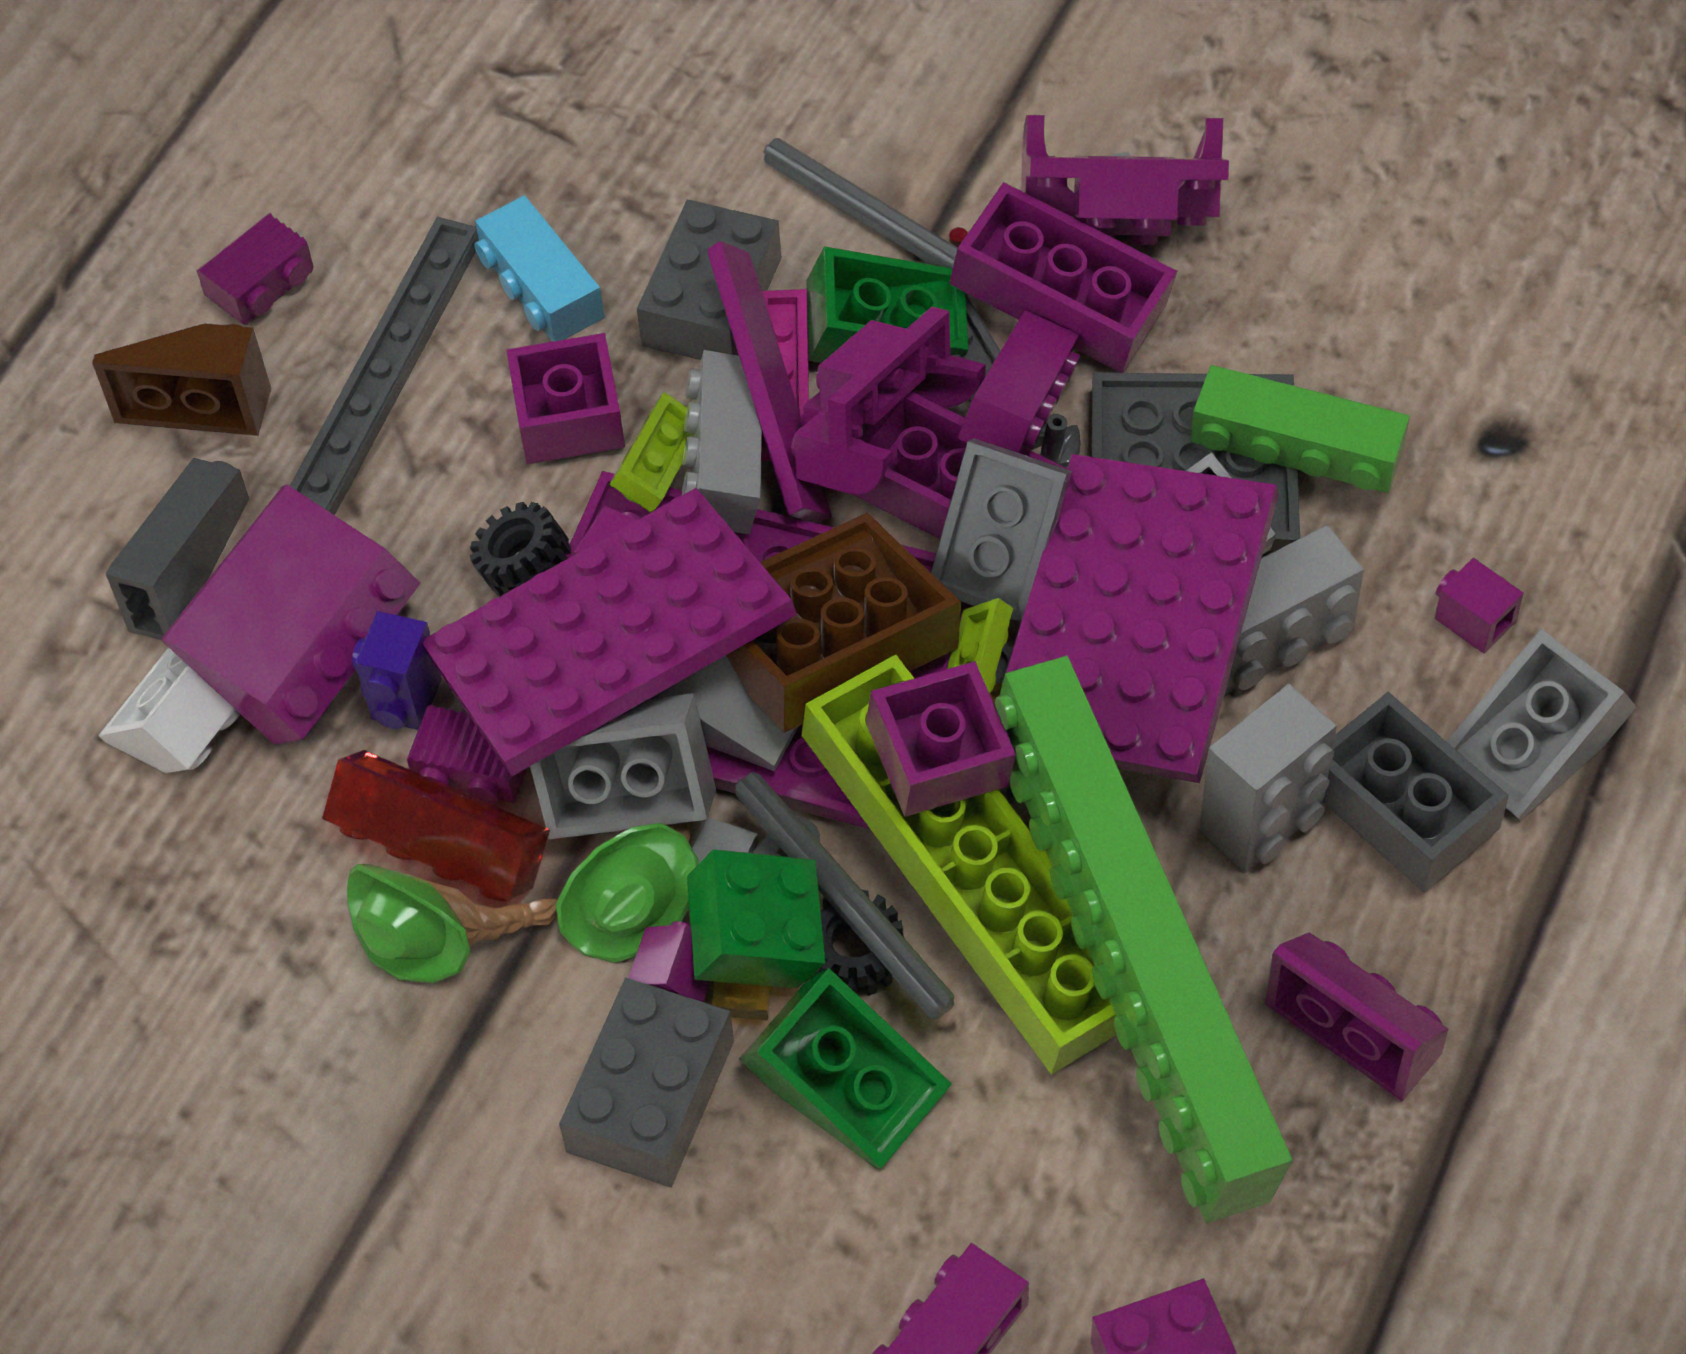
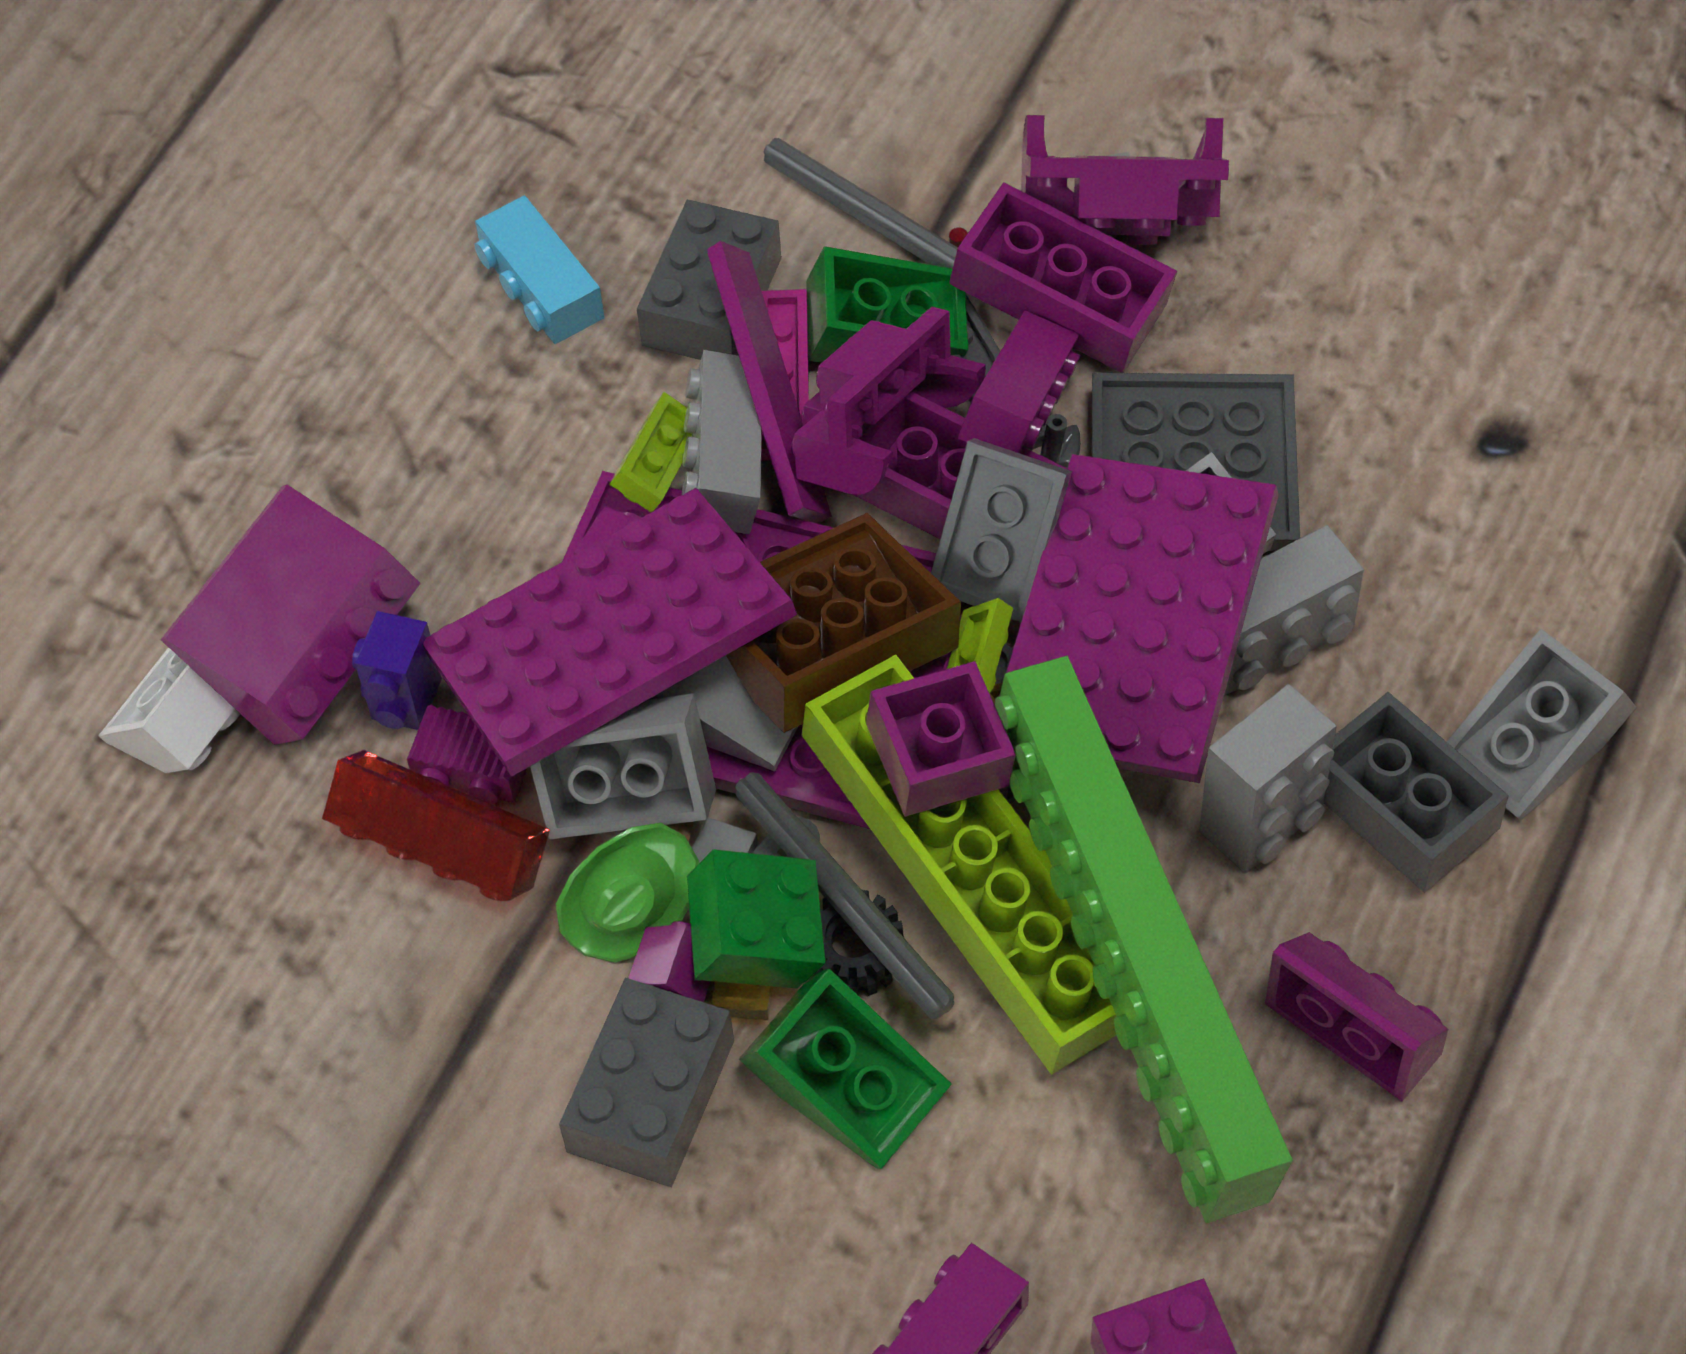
reddish brown slope [92,323,272,436] -> none
dark grey slope [106,458,249,640] -> none
magenta brick [196,213,314,325] -> none
dark grey tile [290,216,479,515] -> none
bright green hat [347,864,557,983] -> none
black tyre [470,502,571,597] -> none
magenta brick [506,333,625,464] -> none
bright green brick [1191,365,1410,493] -> none
magenta brick [1434,557,1524,654] -> none

